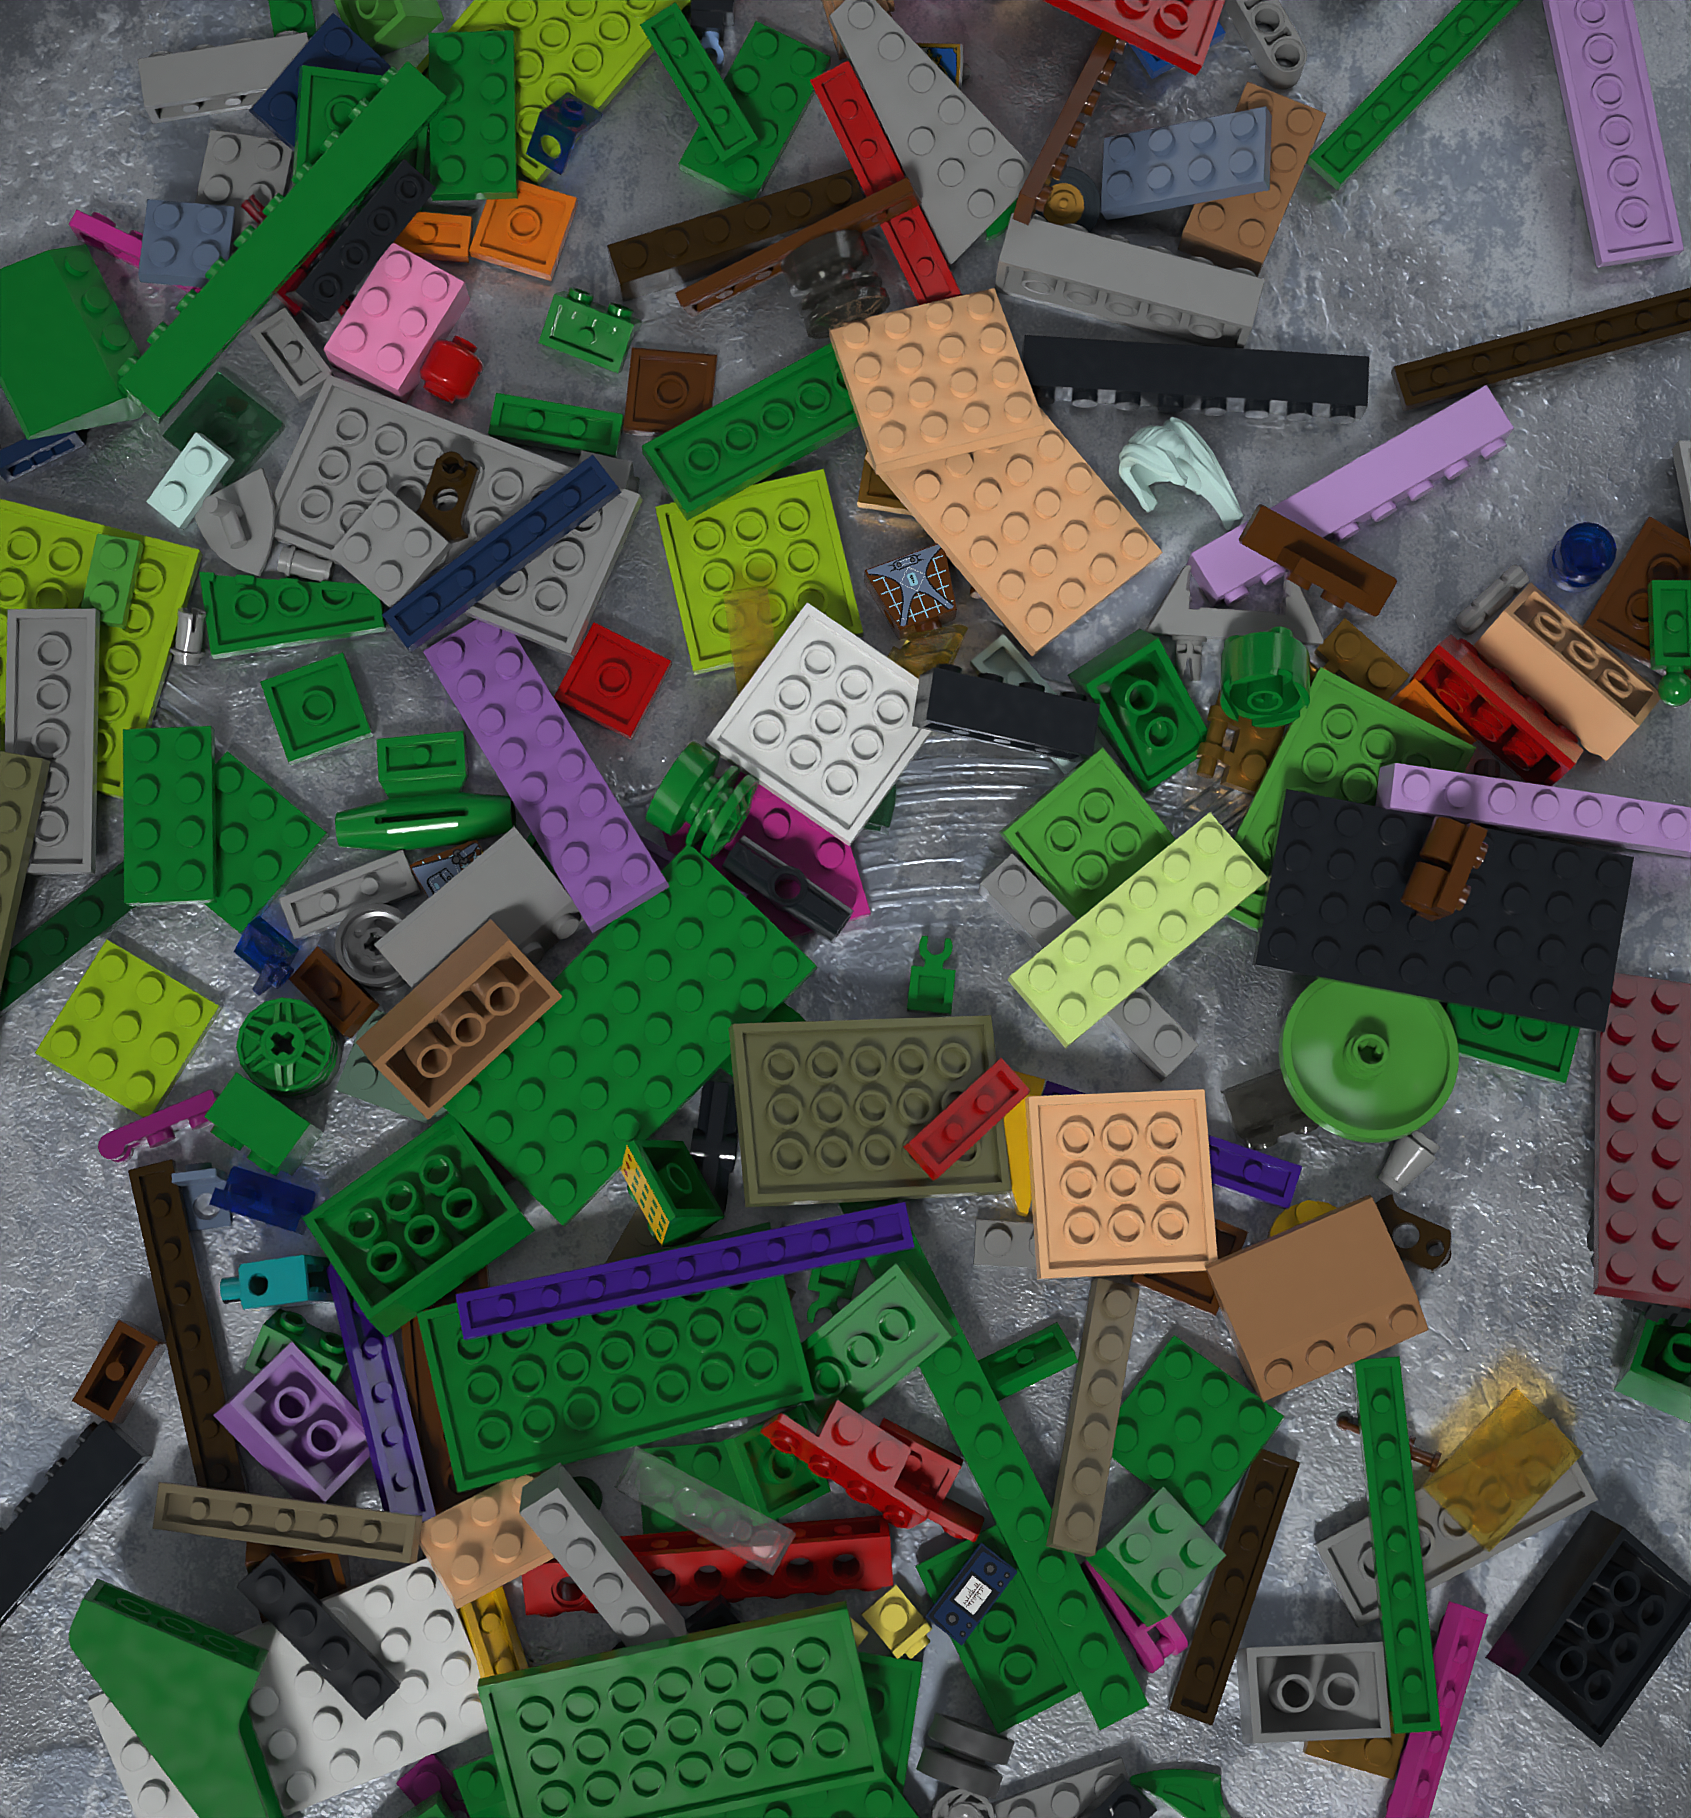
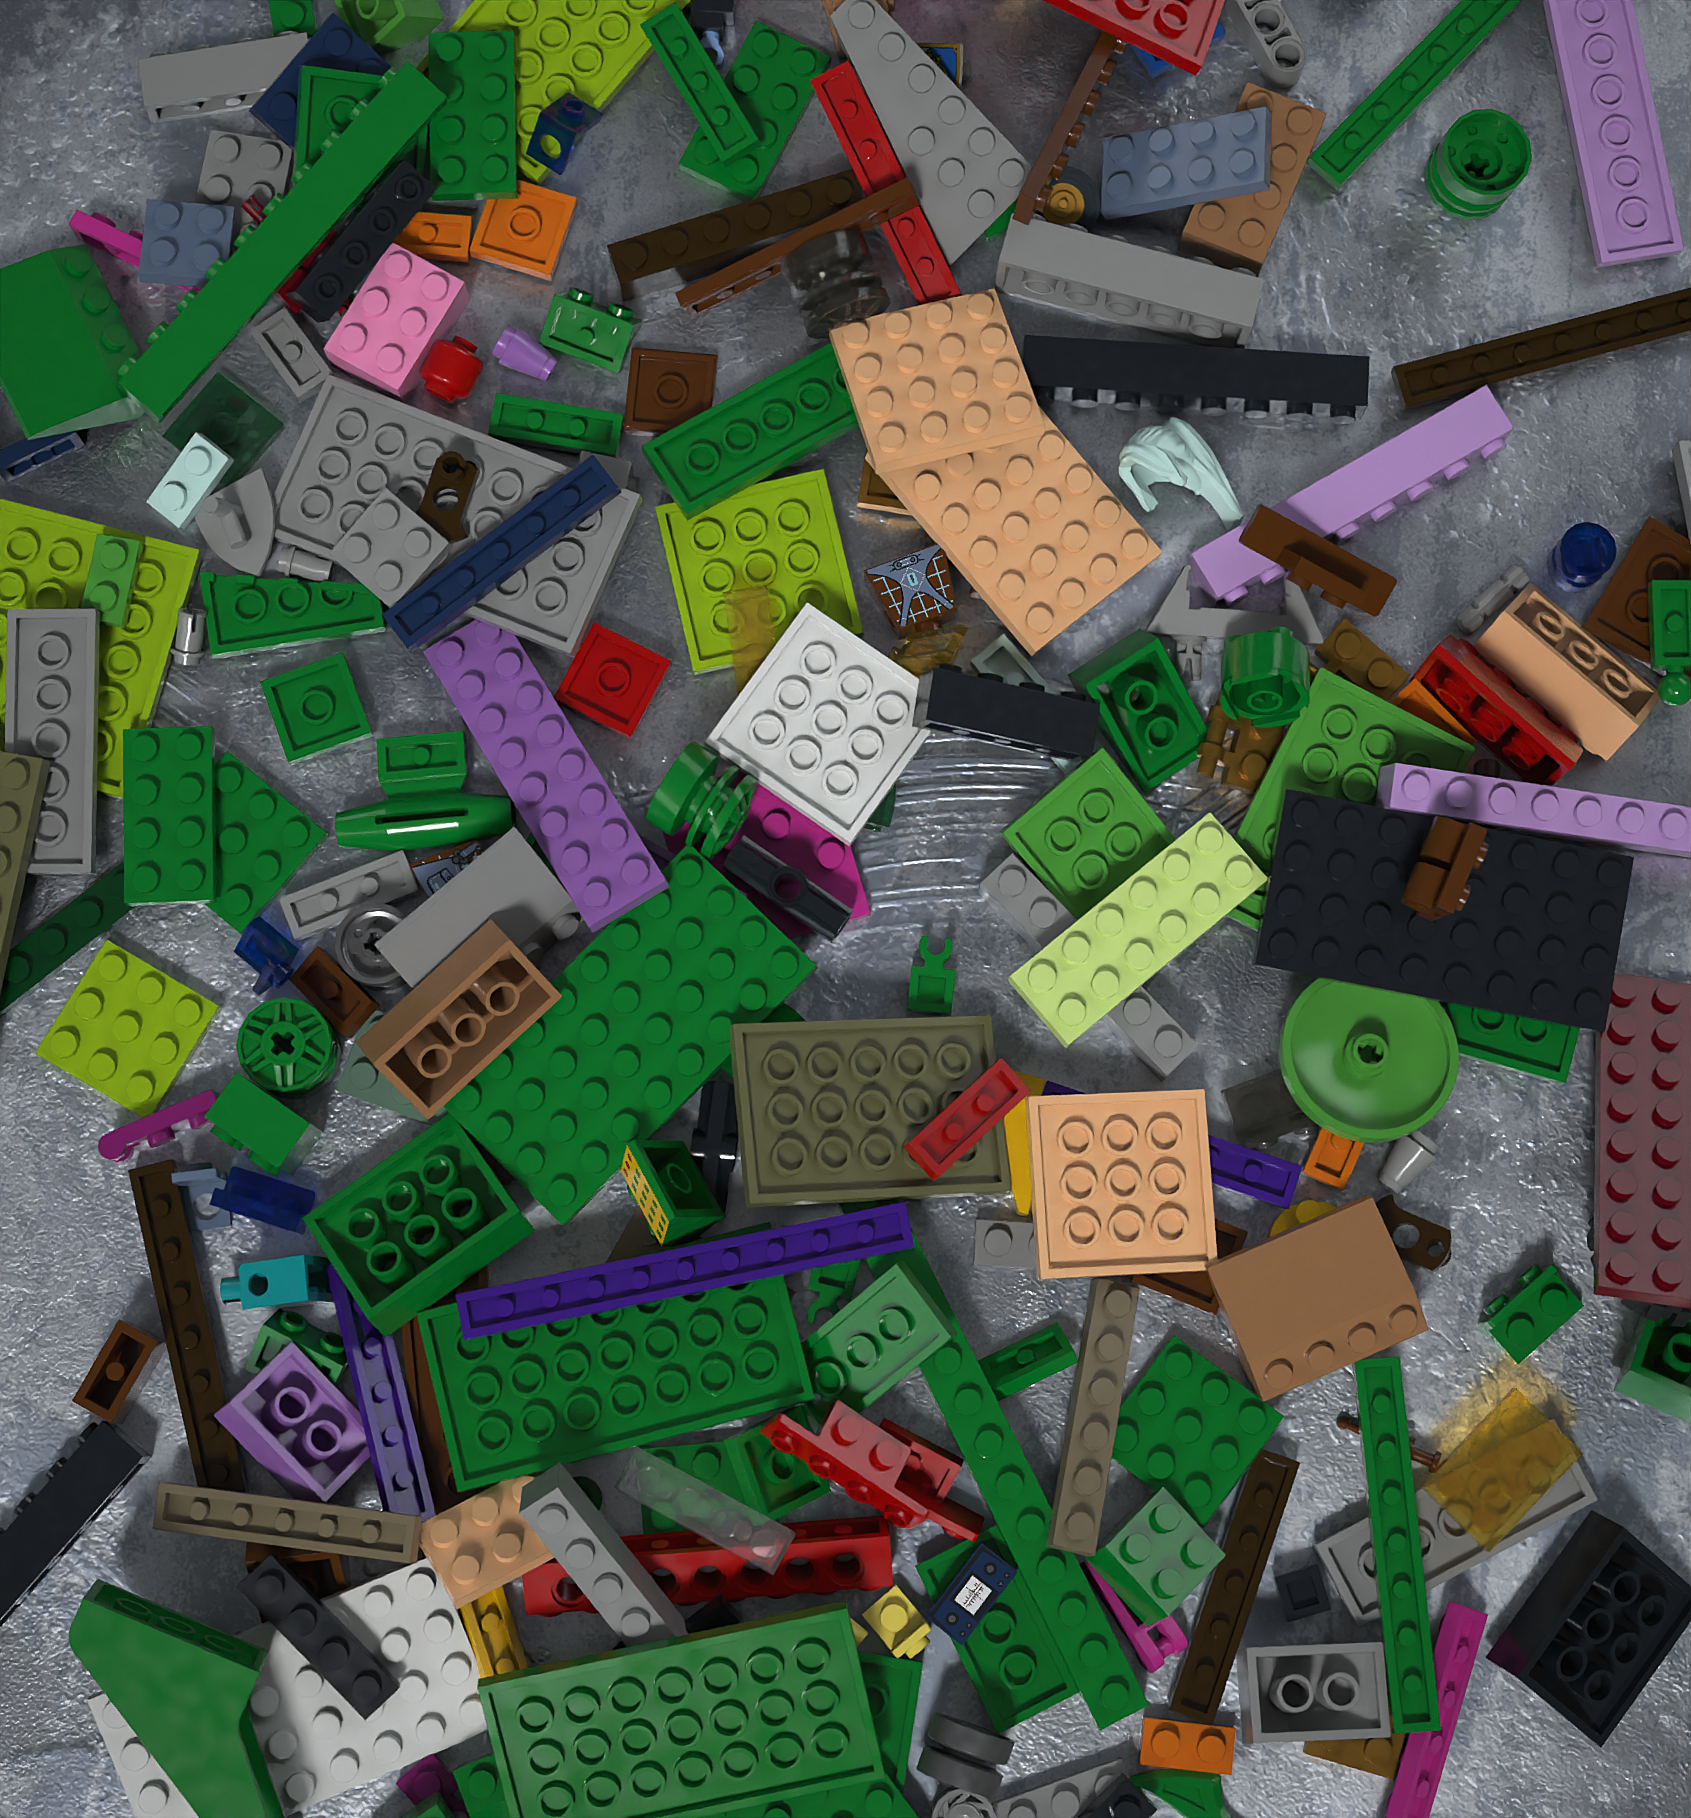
none -> medium lavender cone [492,325,559,382]
none -> orange plate [1138,1716,1236,1775]
none -> black plate [1272,1564,1331,1622]
none -> orange plate [1301,1127,1365,1191]
none -> green wheel [1424,109,1532,221]
none -> green bracket [1478,1263,1584,1365]

